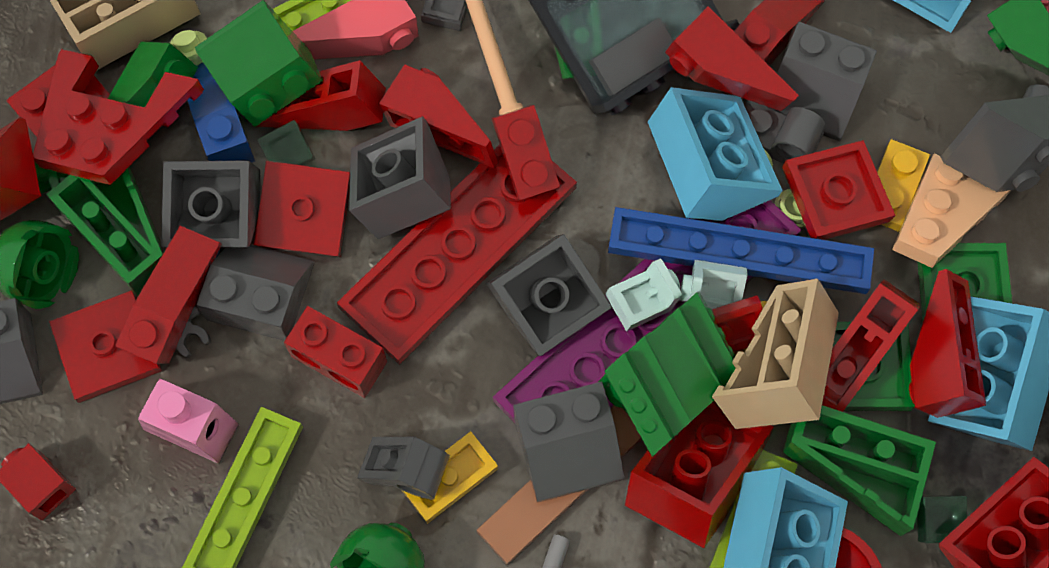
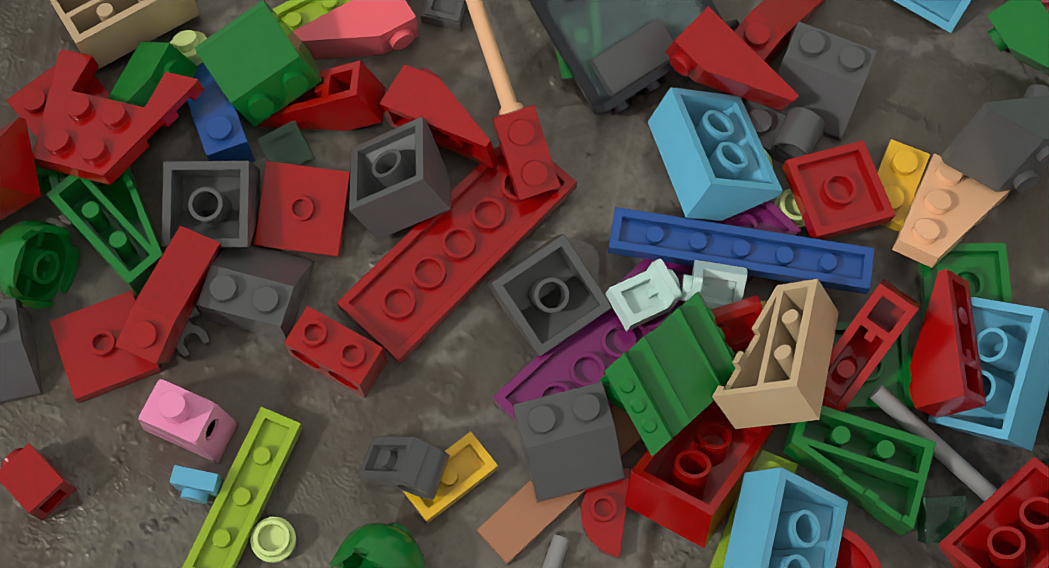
none -> medium azure plate [169,465,224,504]
none -> yellowish green plate [250,517,297,563]
none -> red plate [580,468,631,559]
none -> light grey bar [869,385,998,502]

